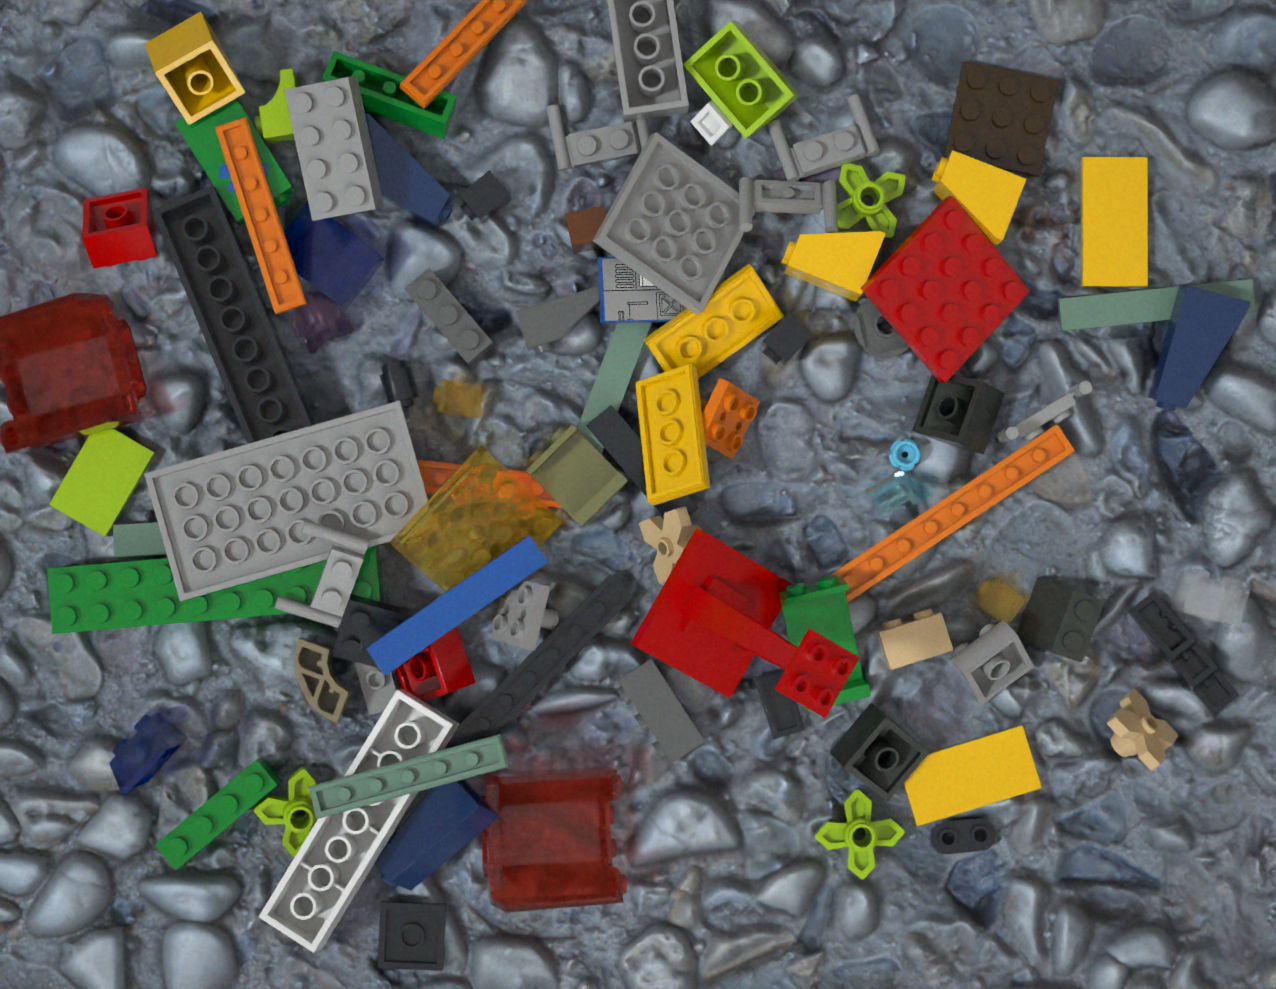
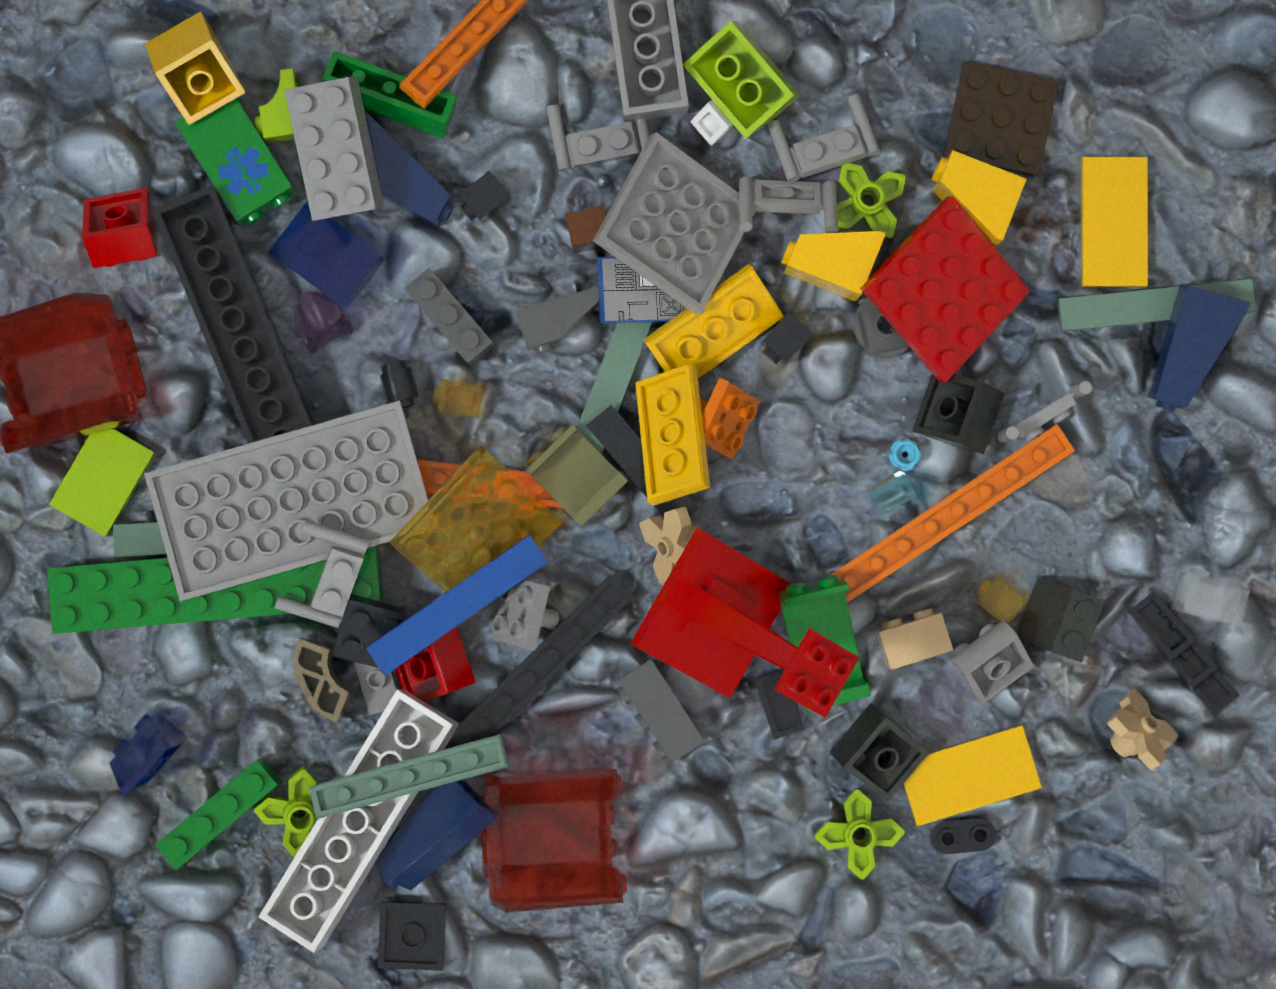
orange tile [215,117,308,315] -> none

